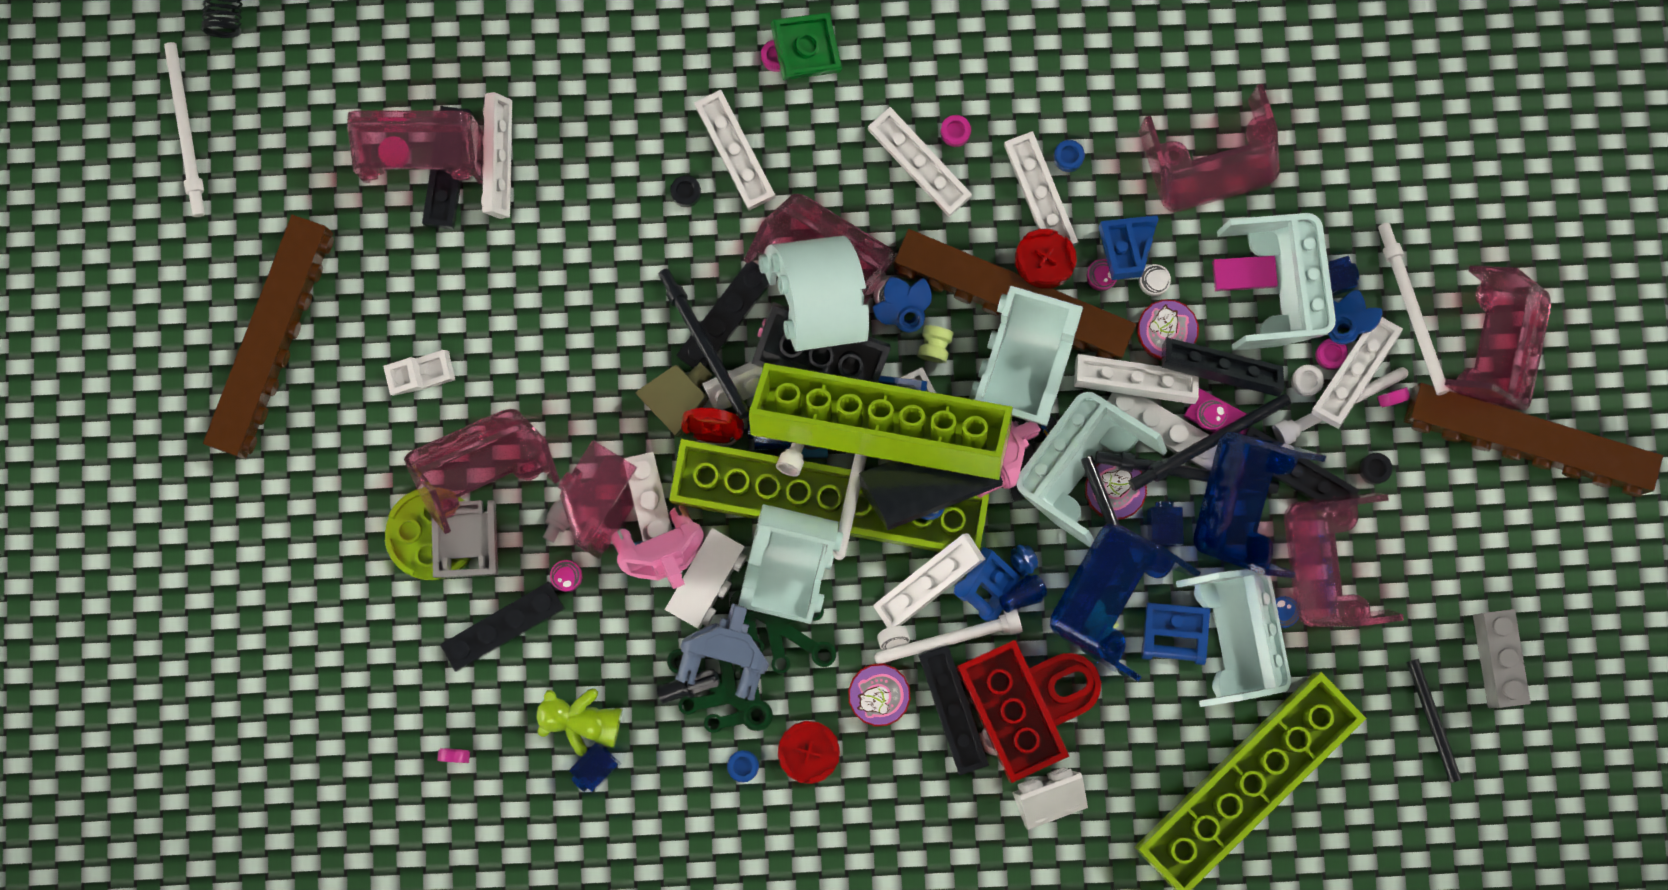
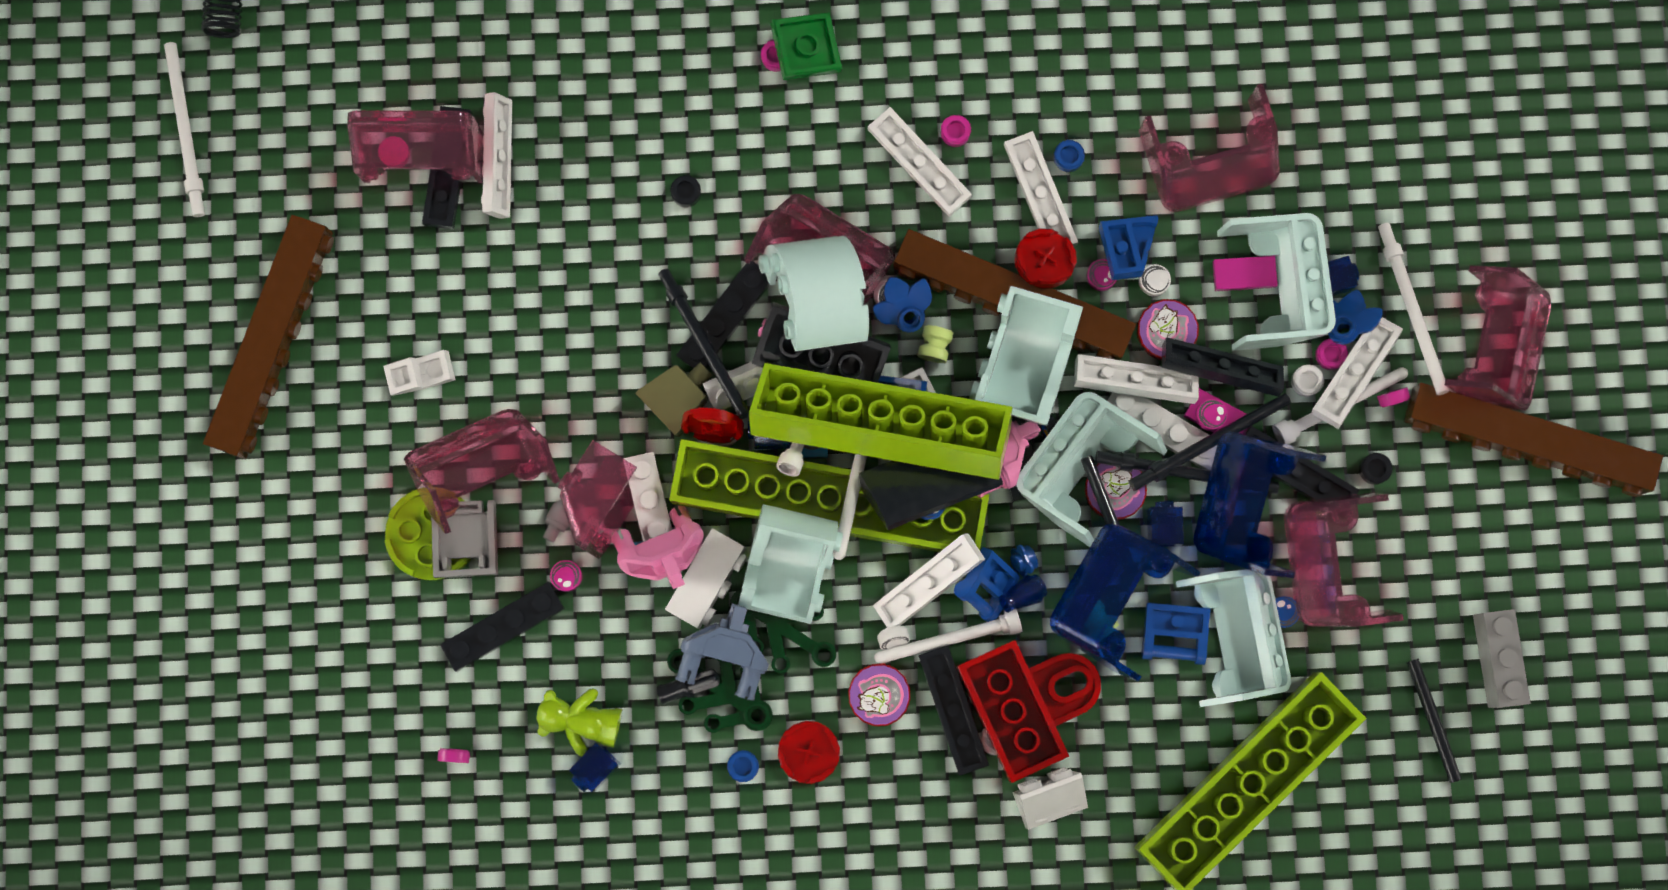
white plate [694,90,776,211] -> none

